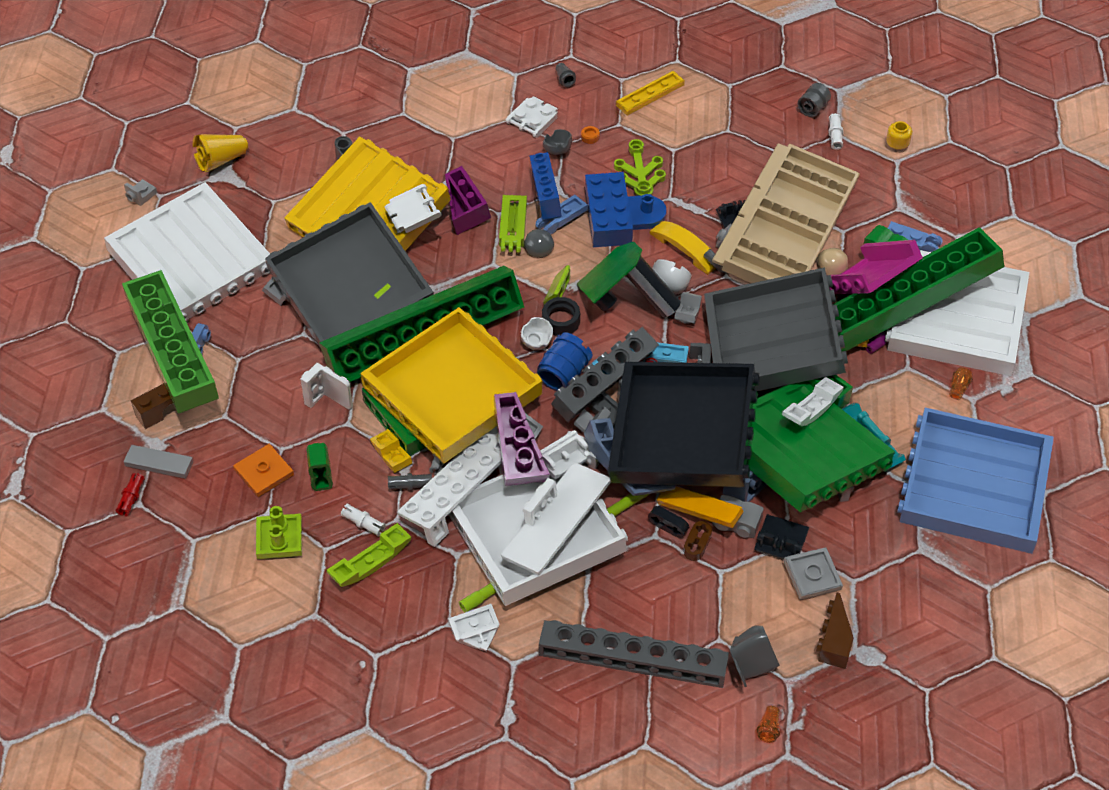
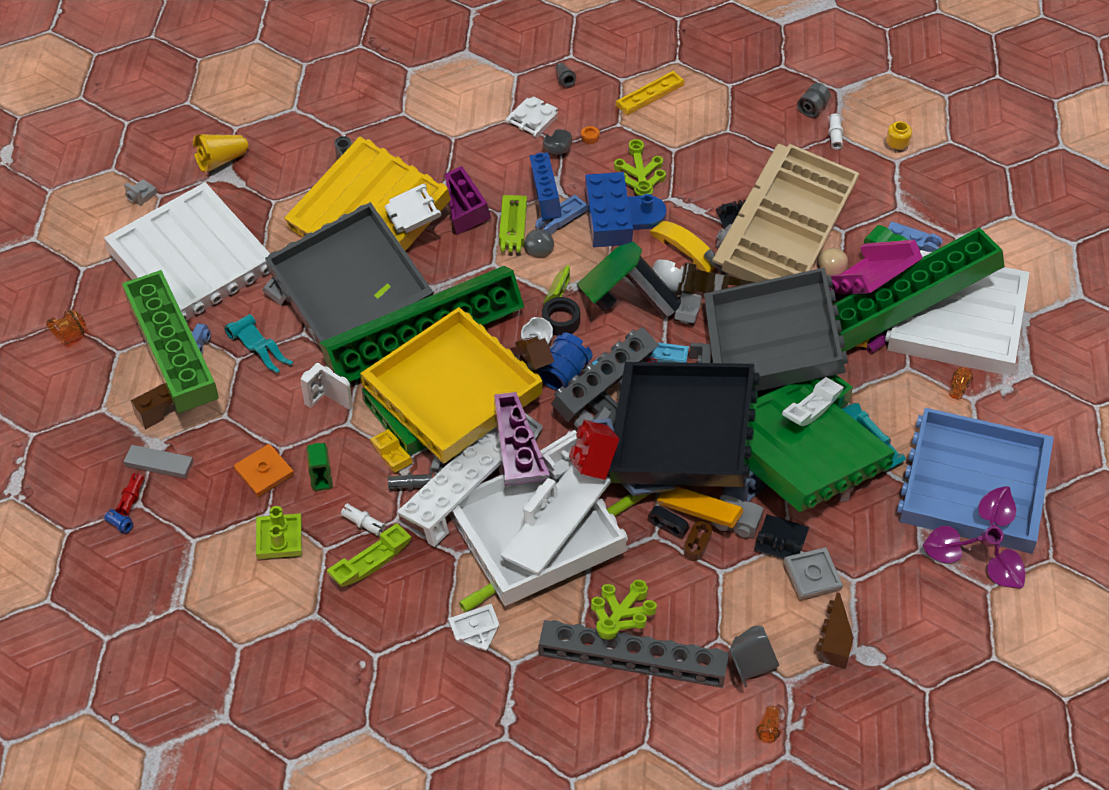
none -> clear orange helmet [46,310,87,346]
none -> blue pin [104,509,133,533]
none -> teal flag [224,314,293,373]
none -> reddish brown arch [510,336,554,370]
none -> red brick [569,419,619,480]
none -> lime plant [591,580,657,639]
none -> dark brown flag [677,263,755,294]
none -> magenta plant [923,486,1025,589]

